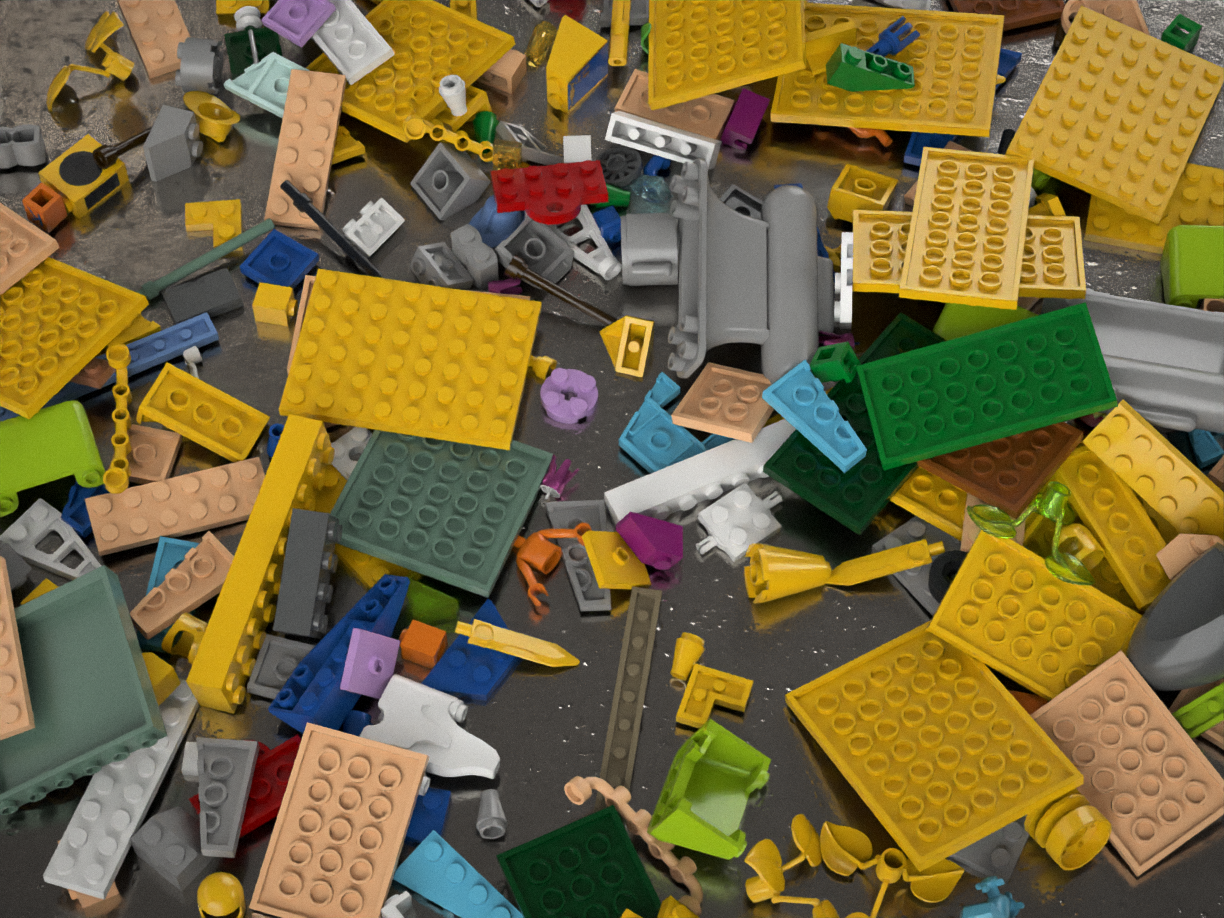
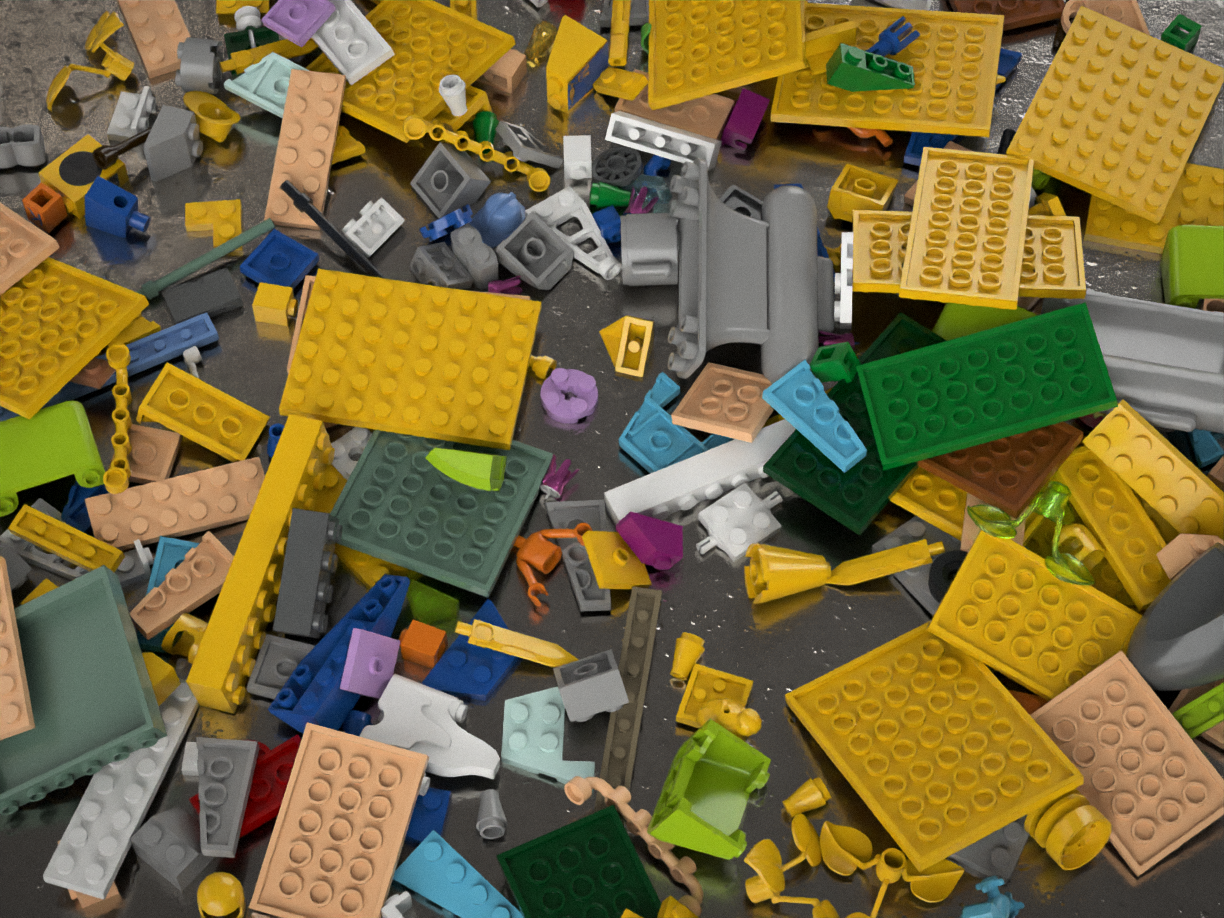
red plate [490,160,608,225] -> none
clear yellow plate [492,139,522,171] -> none
dark brown piece [504,254,618,326] -> none
none -> yellow plate [8,504,125,573]
none -> blue torso [85,176,151,238]
none -> white bracket [107,86,156,142]
none -> white bracket [115,539,154,588]
none -> yellow piece [219,38,319,74]
none -> blue plate [419,204,473,242]
none -> lime slope [425,448,507,492]
none -> light aqua wing [501,686,595,793]
none -> light grey slope [553,649,629,722]
none -> yellow plate [592,66,648,101]
none -> flat silver piece [623,187,659,215]
none -> yellow piece [696,698,762,741]
none -> yellow cone [782,776,831,818]

